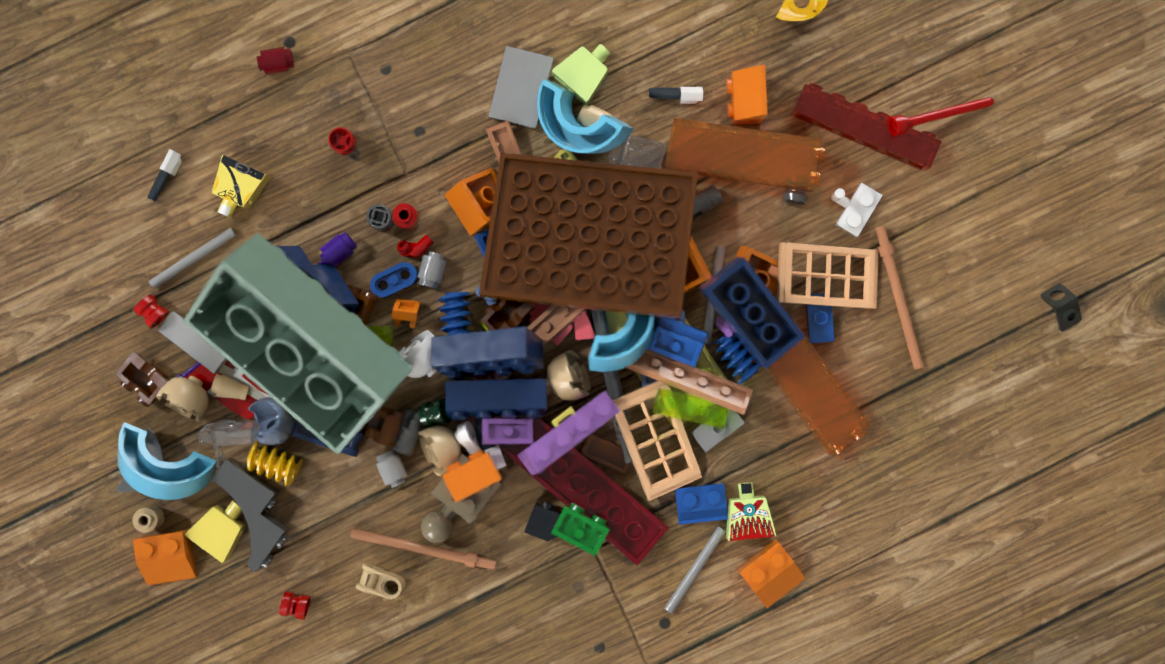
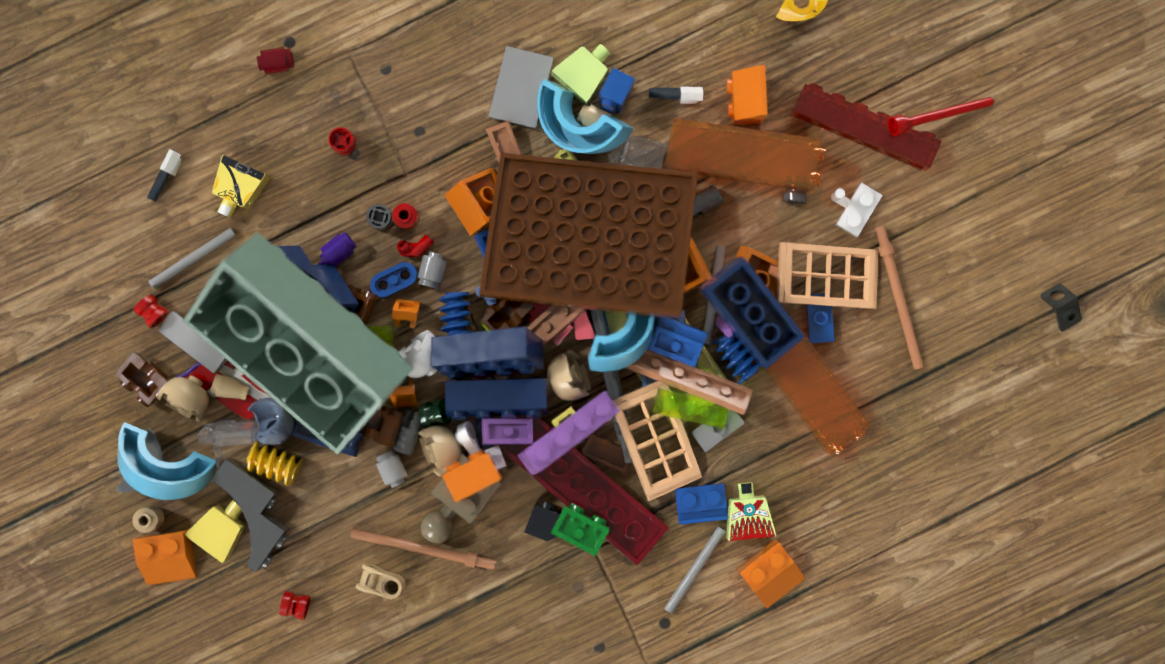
none -> orange tile [390,379,418,408]
none -> blue brick [599,68,635,115]

